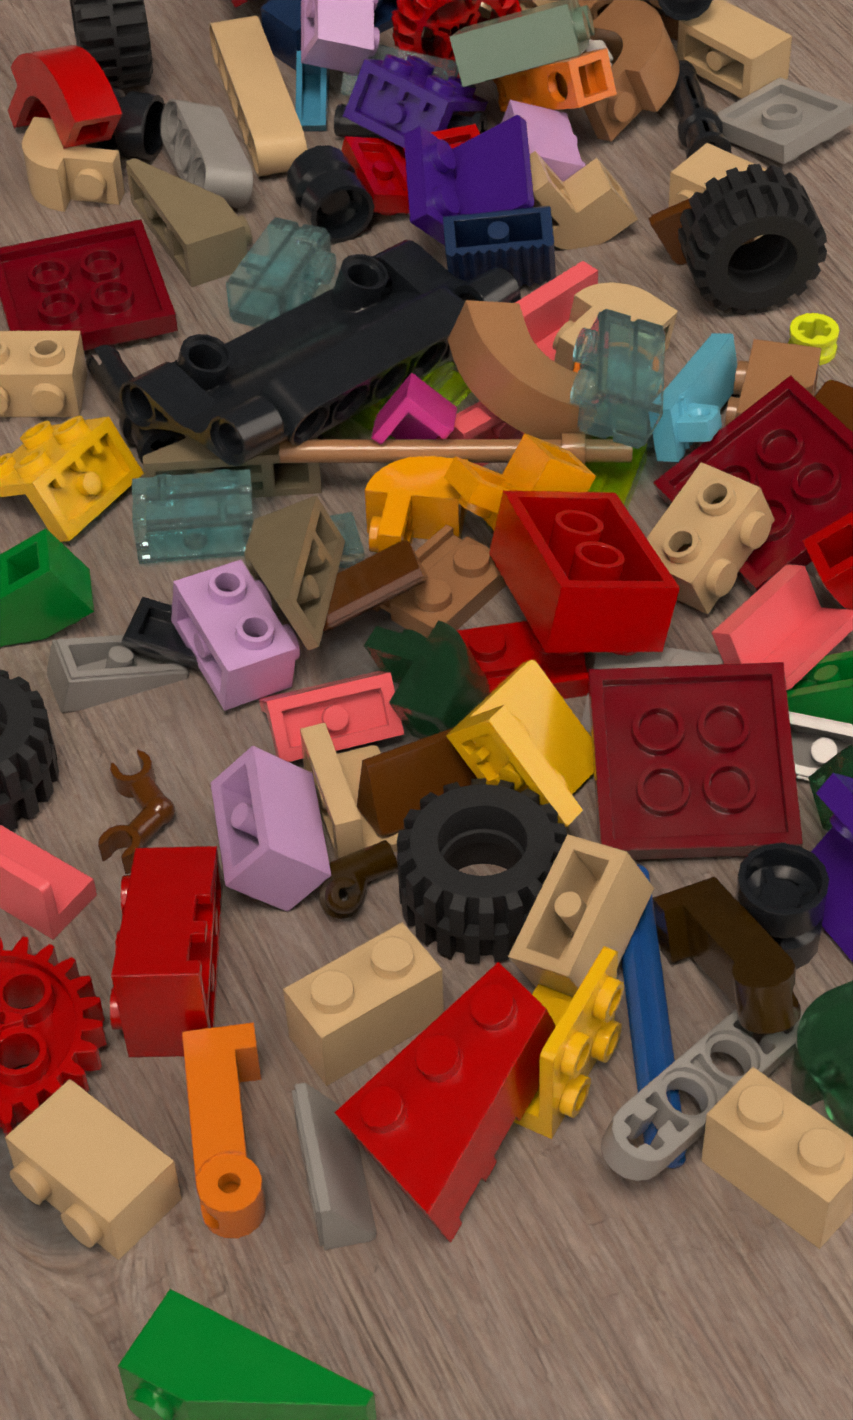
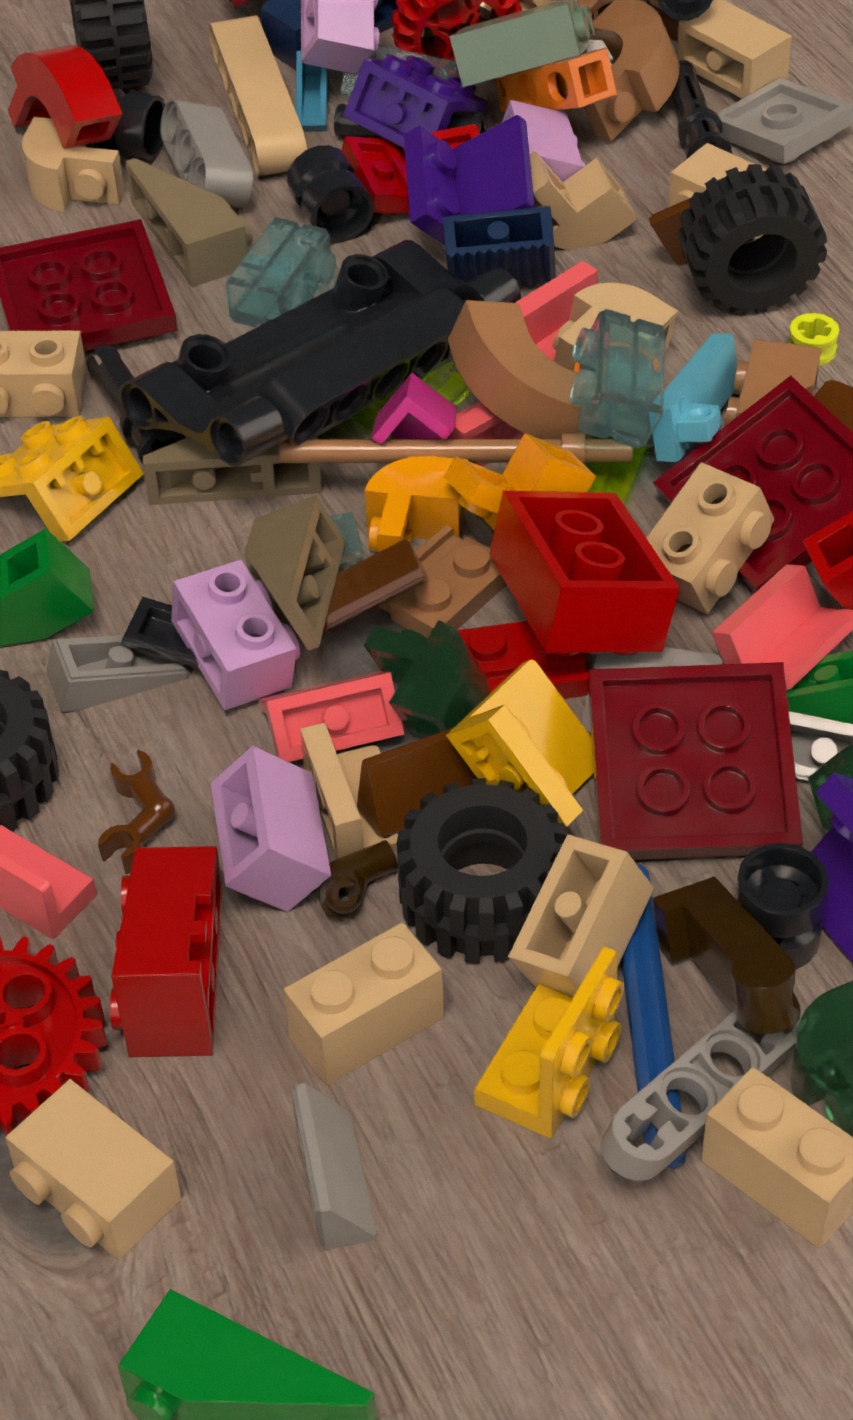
clear light blue brick [132,469,255,564] -> none
orange leg [182,1022,266,1239] -> none
red wedge [334,962,556,1243] -> none

